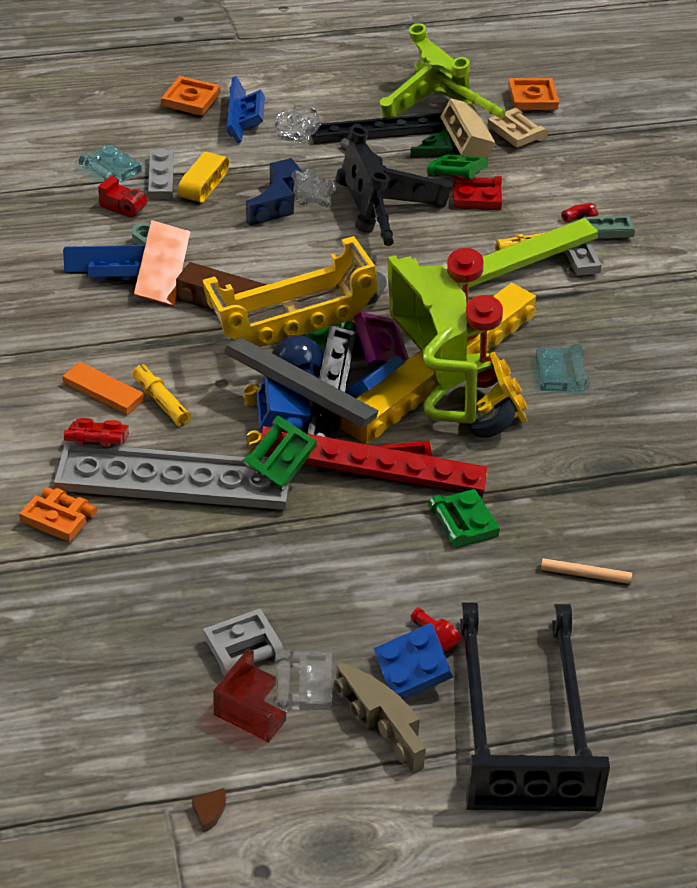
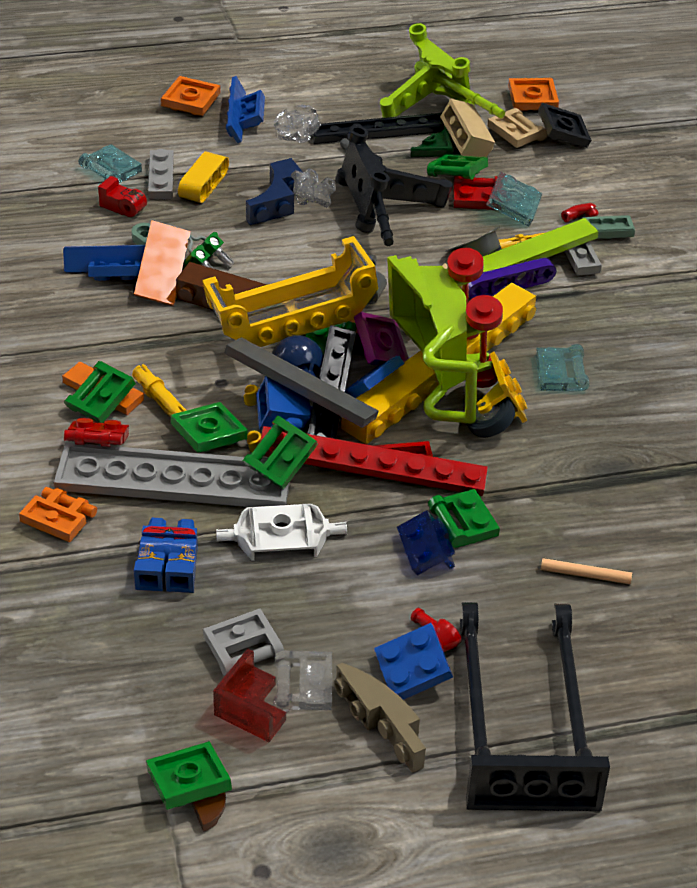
none -> green plate [64,361,136,423]
none -> blue hips [134,517,198,593]
none -> green plate [146,741,232,810]
none -> green plate [171,402,248,453]
none -> piece [182,232,234,269]
none -> white plate [216,504,347,561]
none -> clear blue bracket [397,510,455,576]
none -> dark grey piece [445,226,502,257]
none -> dark purple beam [468,258,557,299]
none -> clear light blue plate [486,172,543,227]
none -> black plate [538,103,592,148]

